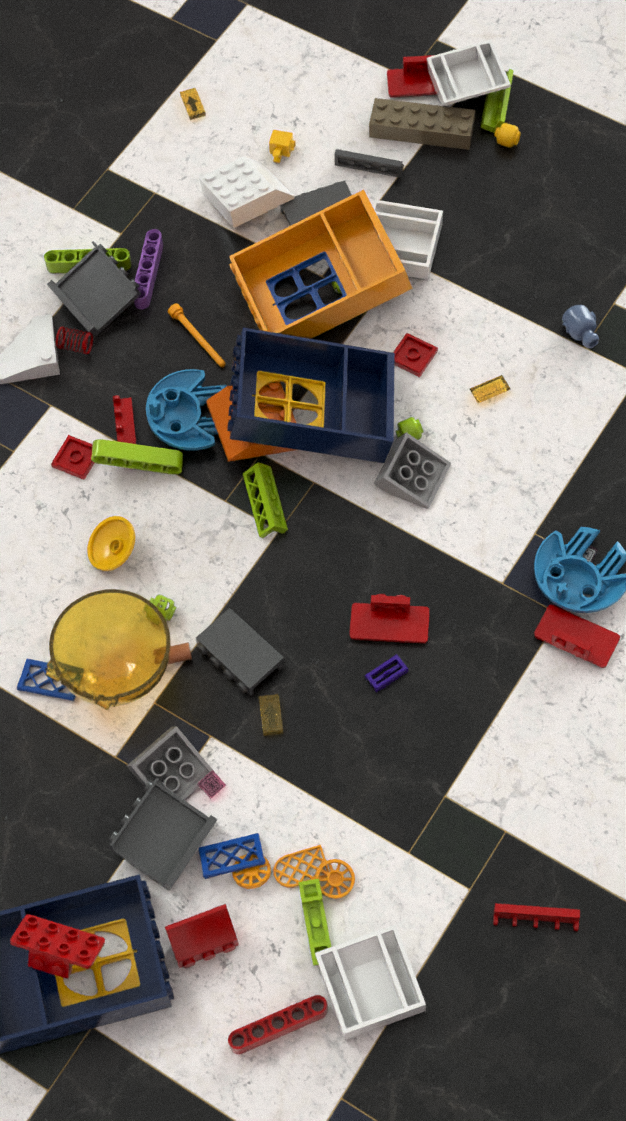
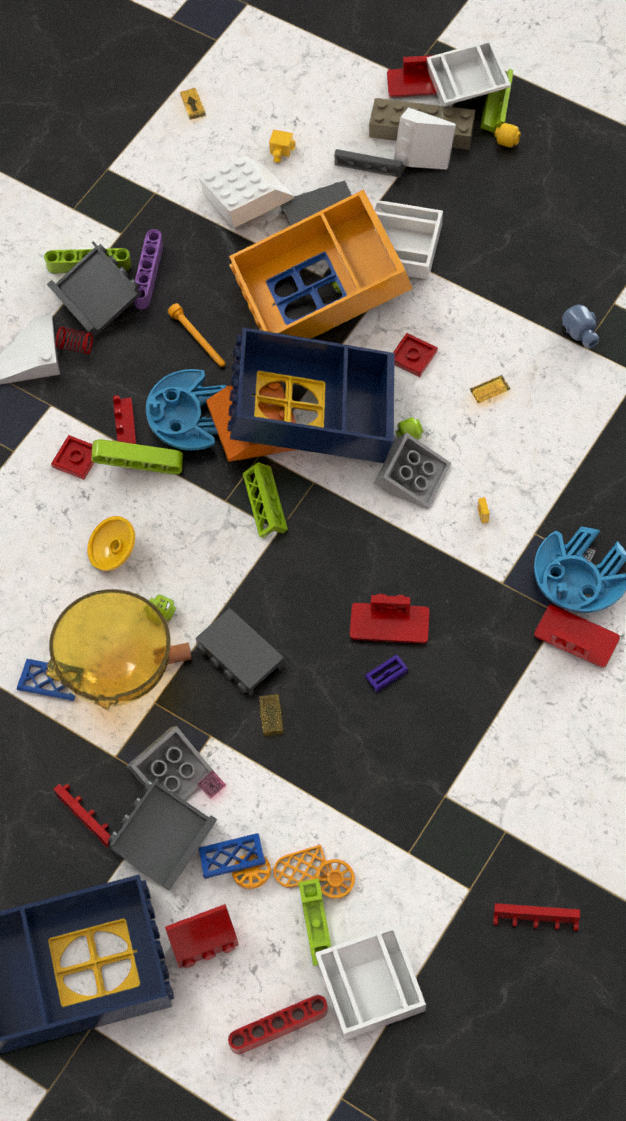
red bracket [10,914,105,979] -> none
none -> red hinge [53,784,111,851]
none -> white slope [394,108,456,170]
none -> yellow tile [477,497,490,524]

